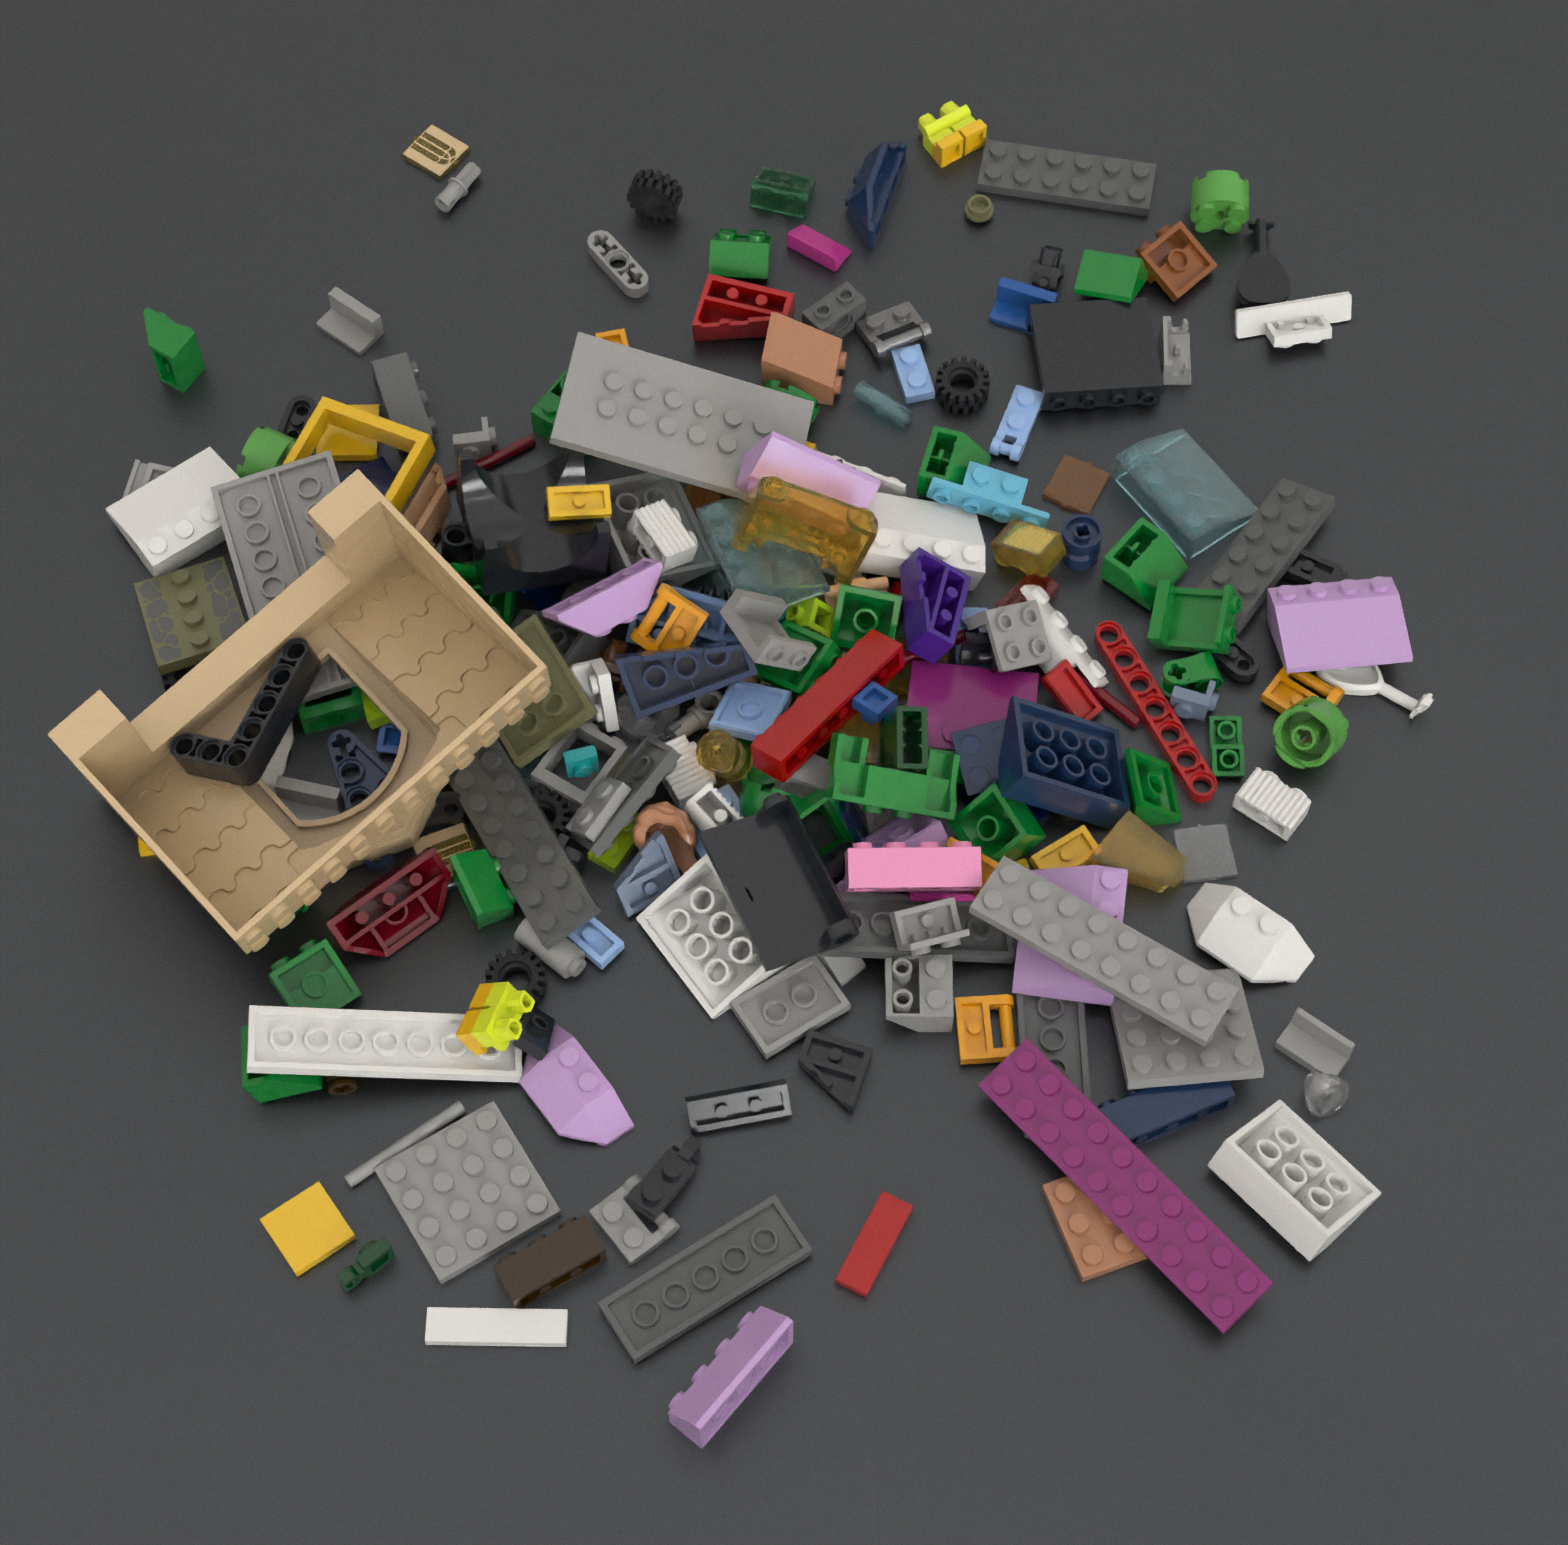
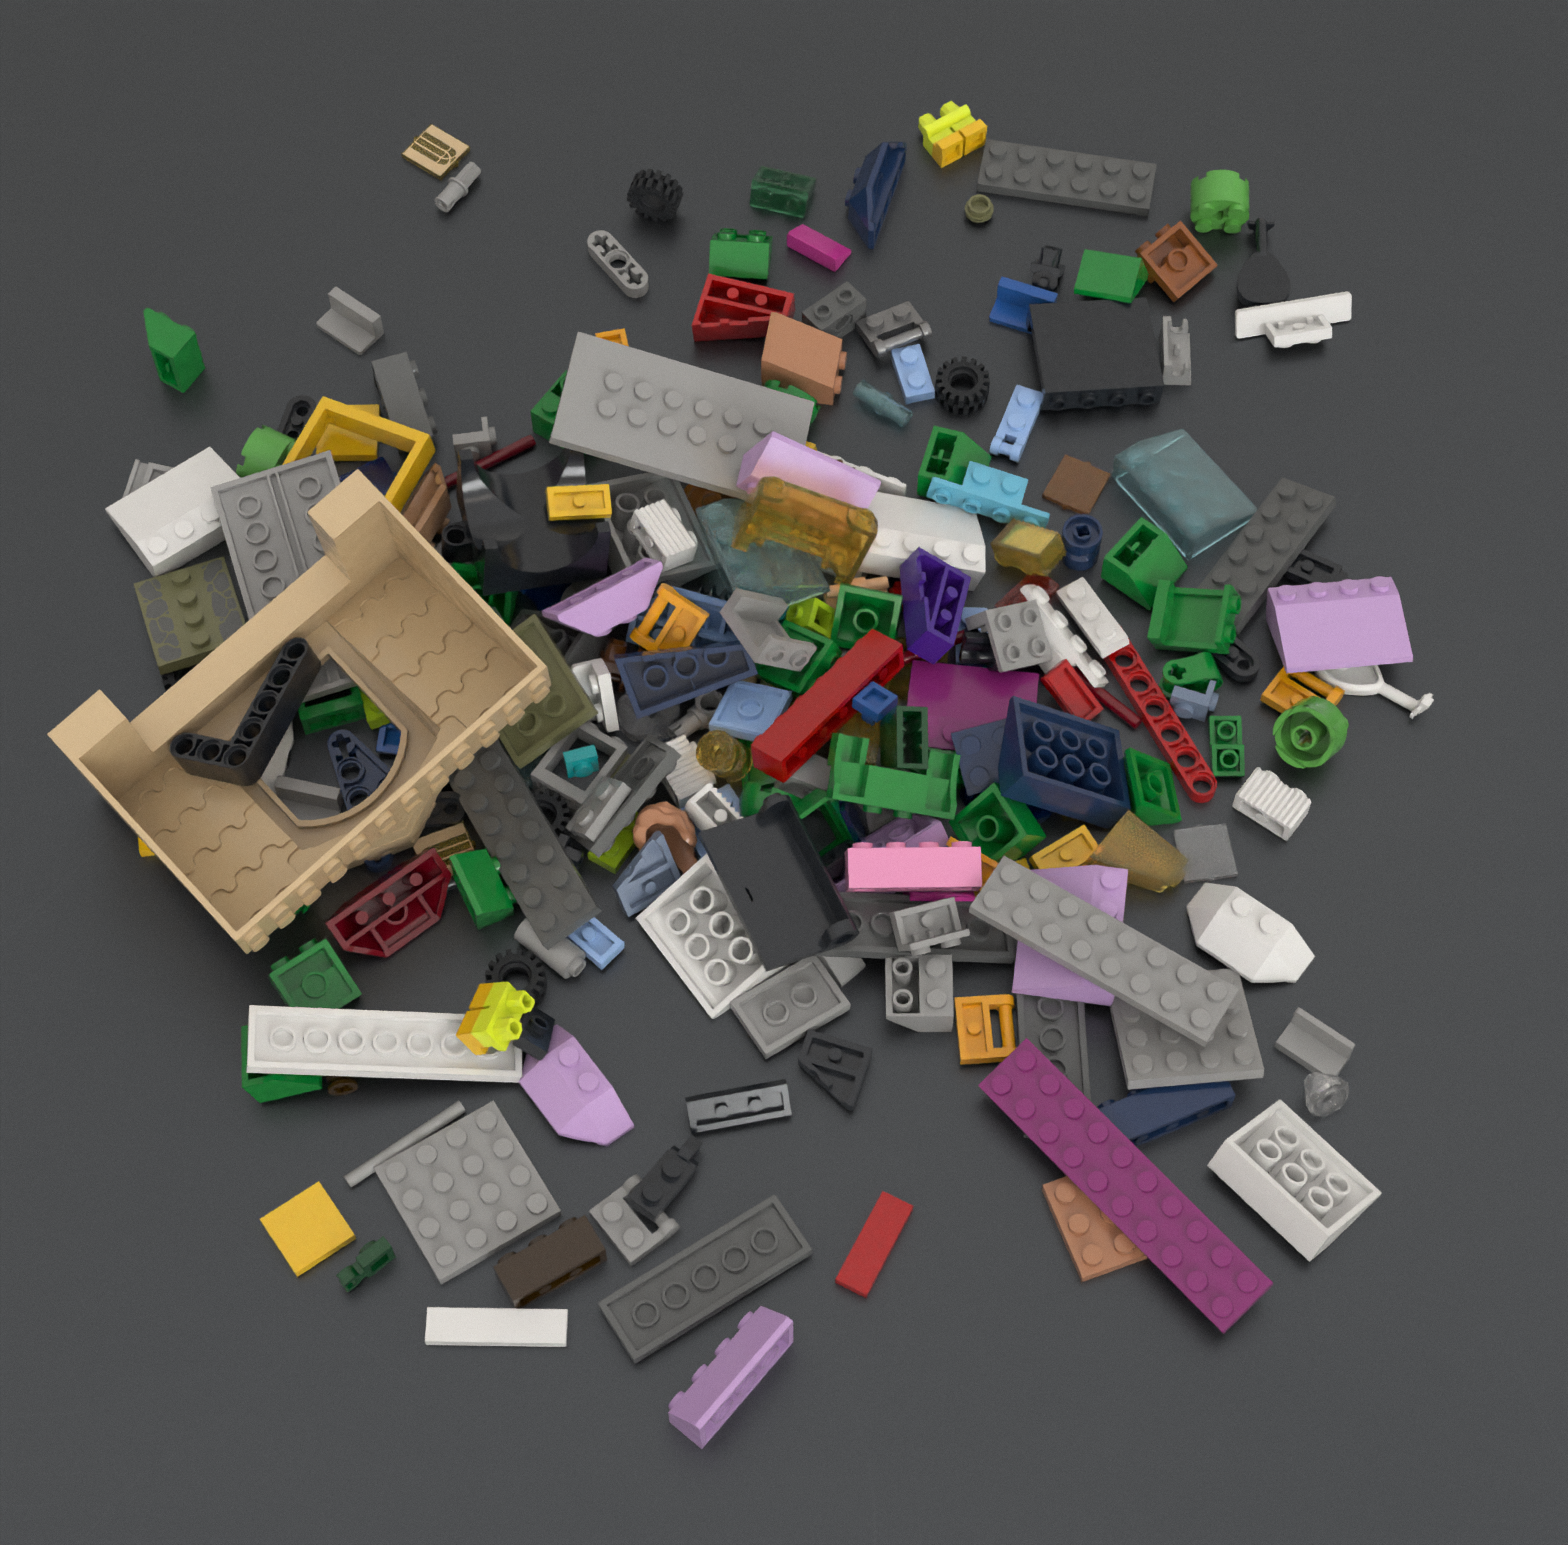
none -> white plate [1056,577,1130,659]

